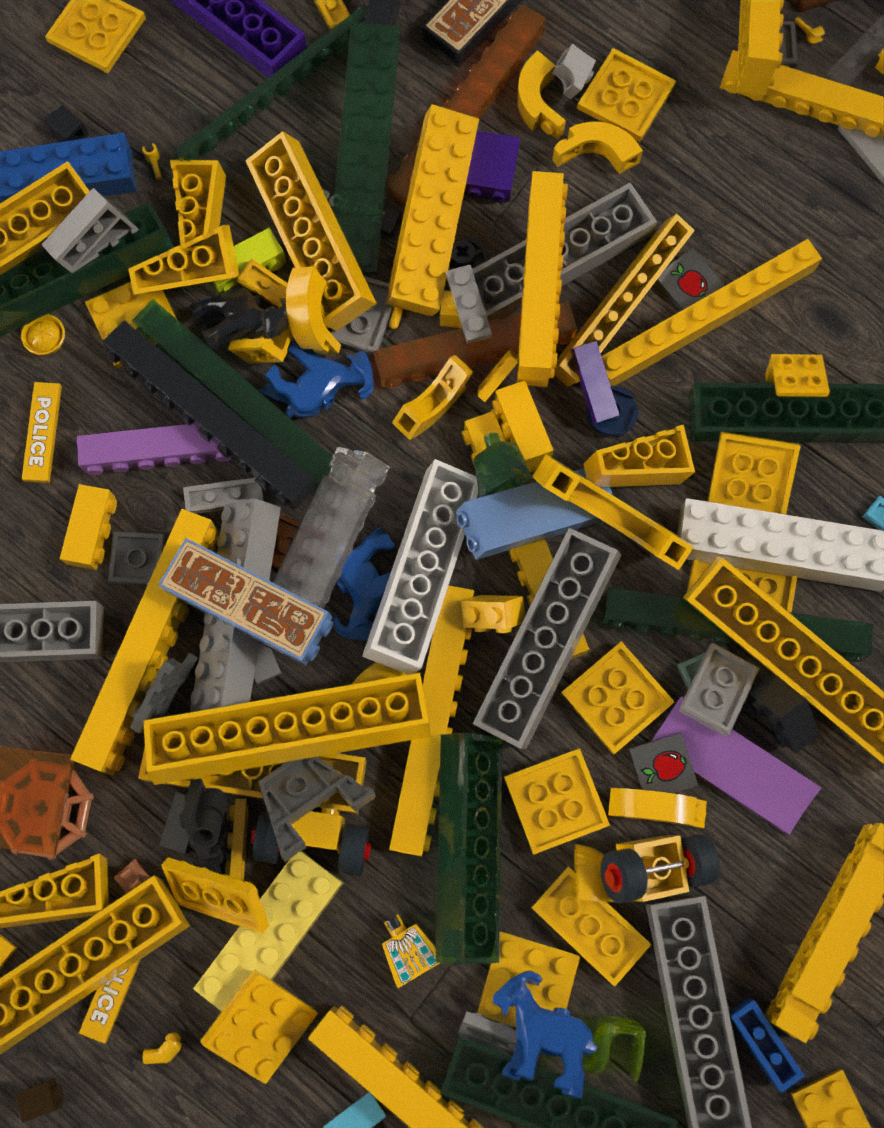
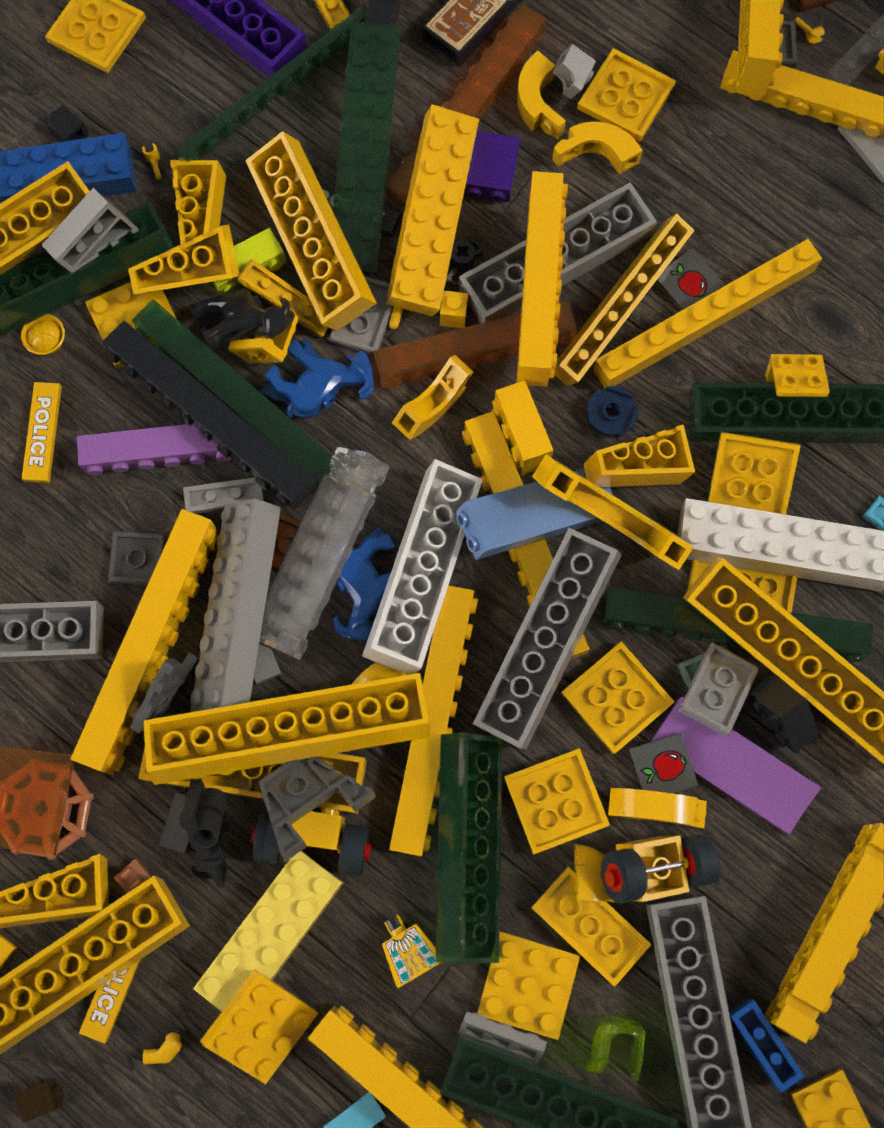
yellow brick [60,484,117,571] -> none
brick [158,538,333,665] -> none
yellow plate [161,857,269,934] -> none
yellow plate [225,799,250,882] -> none
yellow arch [286,266,341,356] -> none
light grey plate [446,265,492,344] -> none
yellow brick [461,595,525,633] -> none
clear green torso [474,433,532,497] -> none
yellow tile [478,349,518,402] -> none
blue animal [492,971,597,1098] -> none
tile [571,341,619,424] -> none

